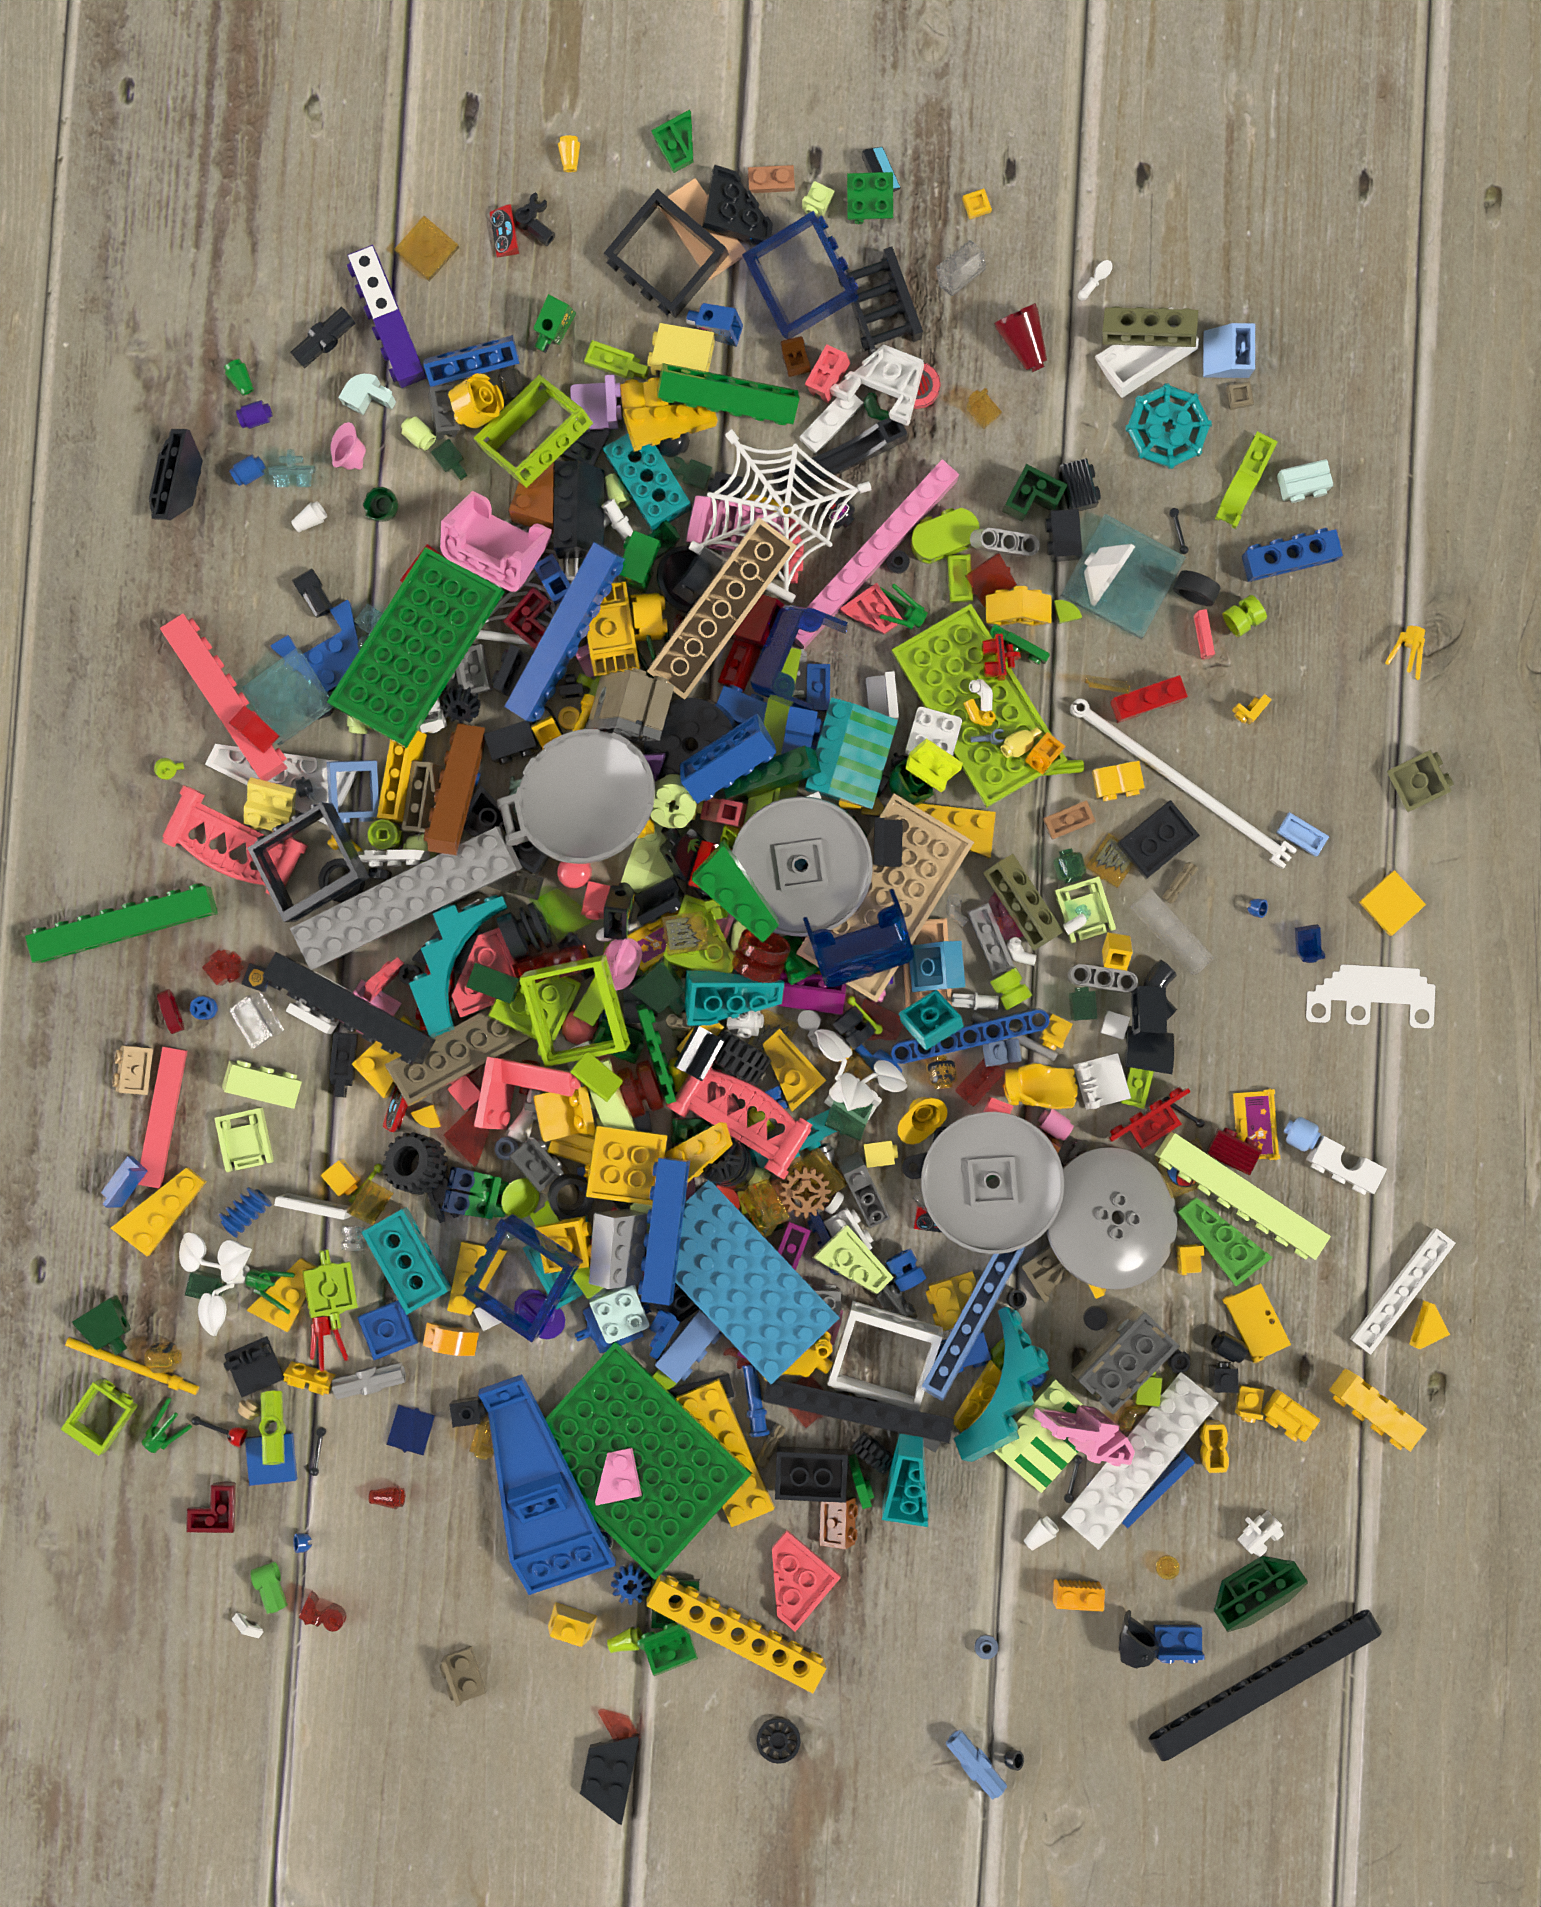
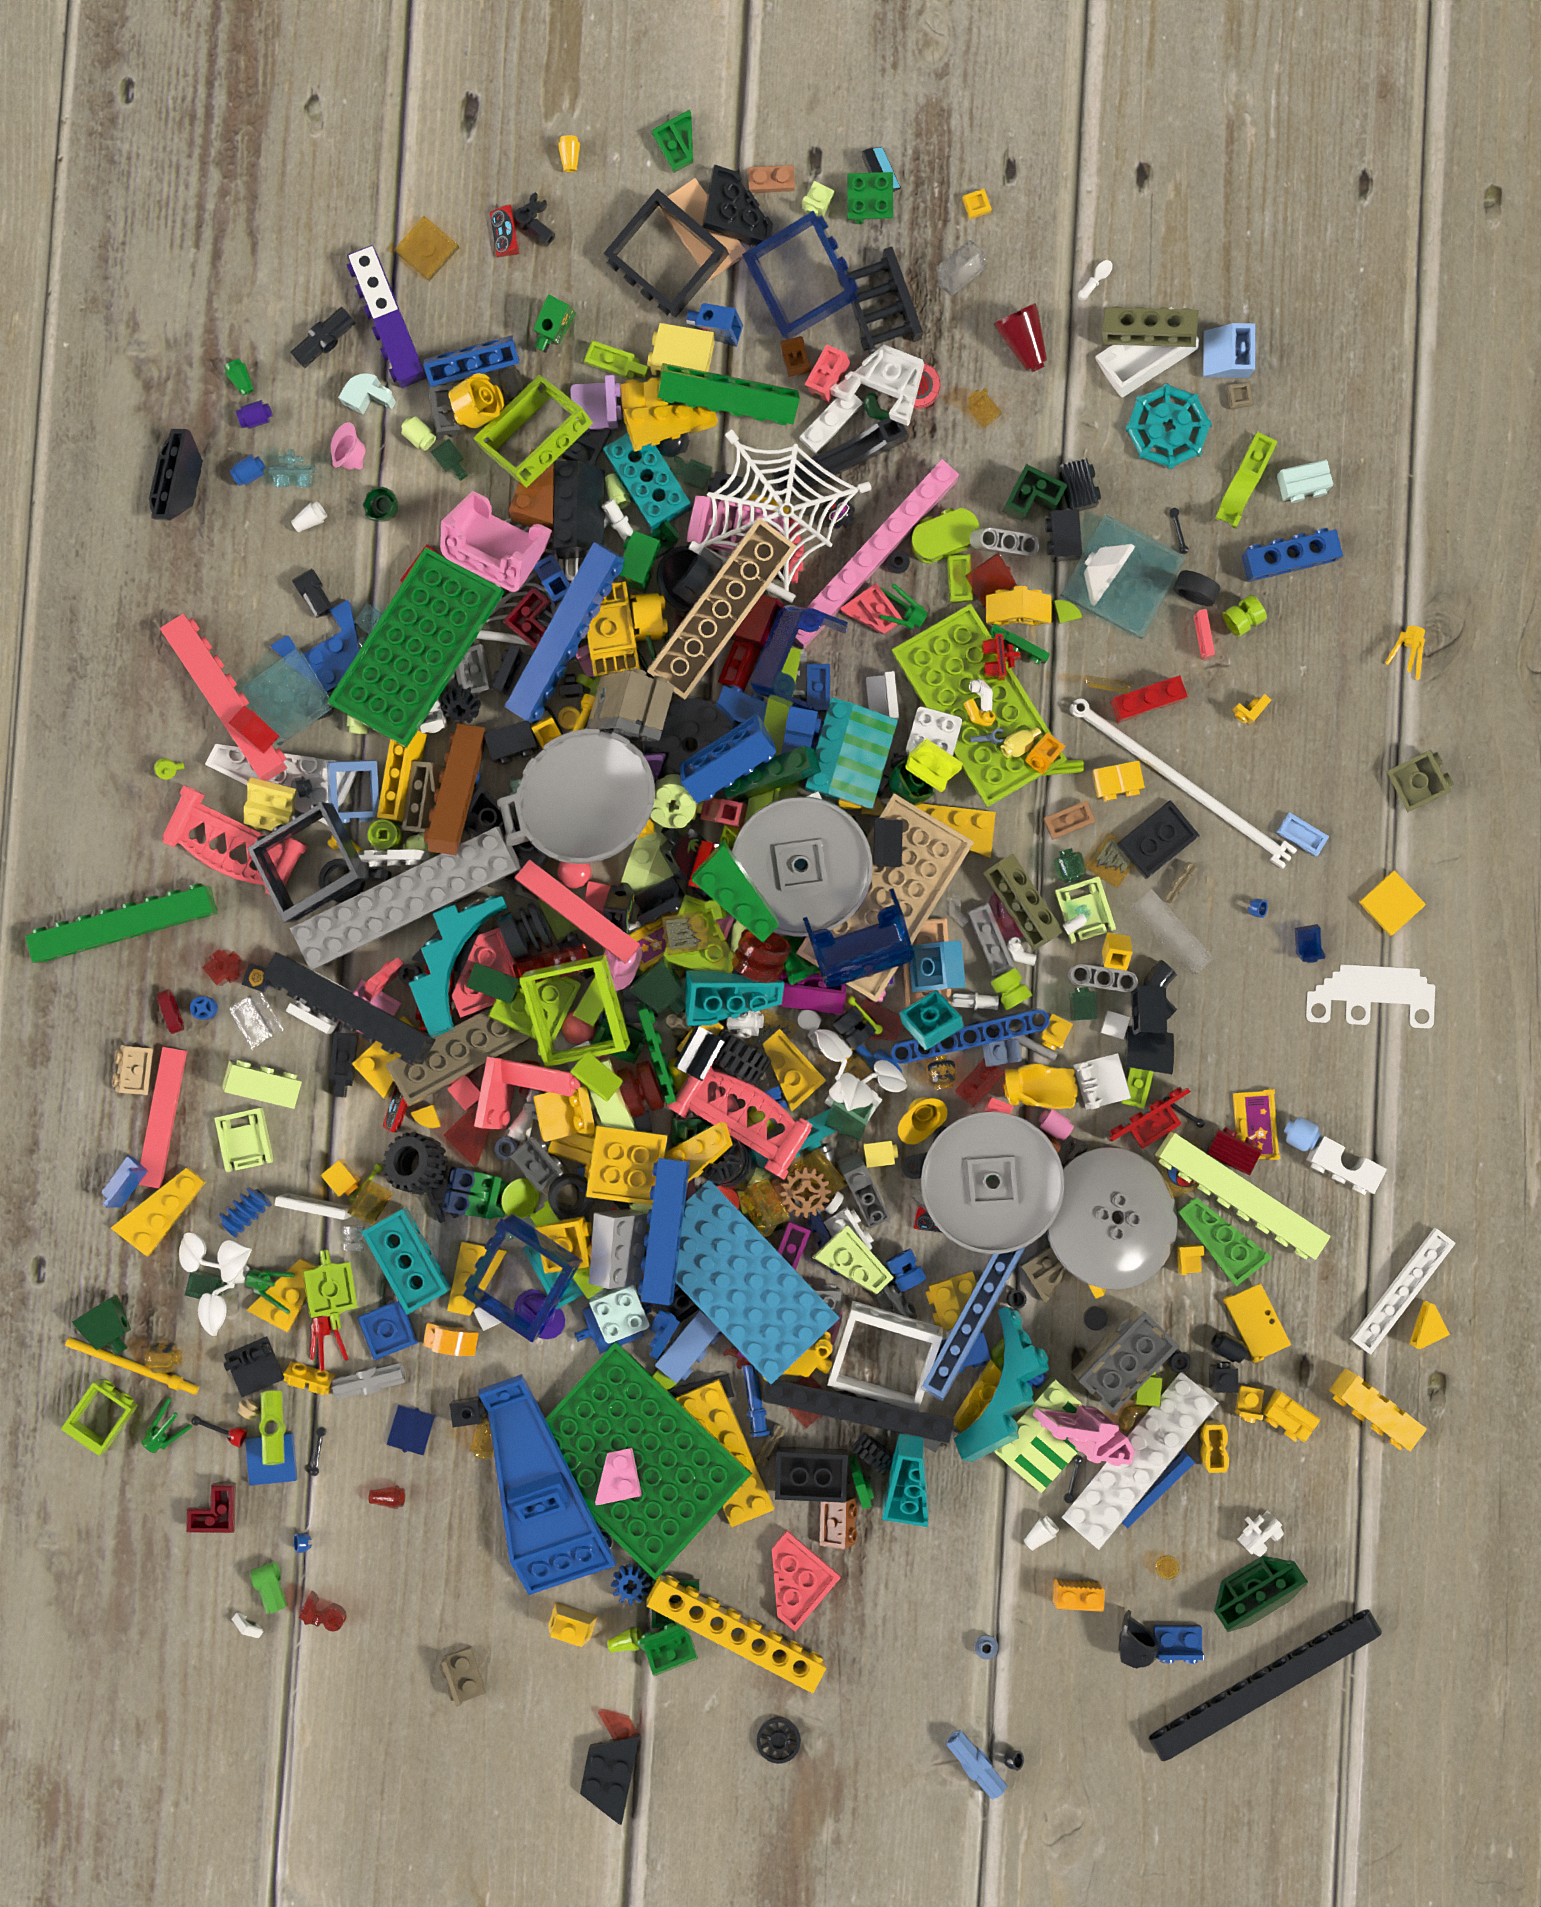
none -> coral tile [515,859,640,964]

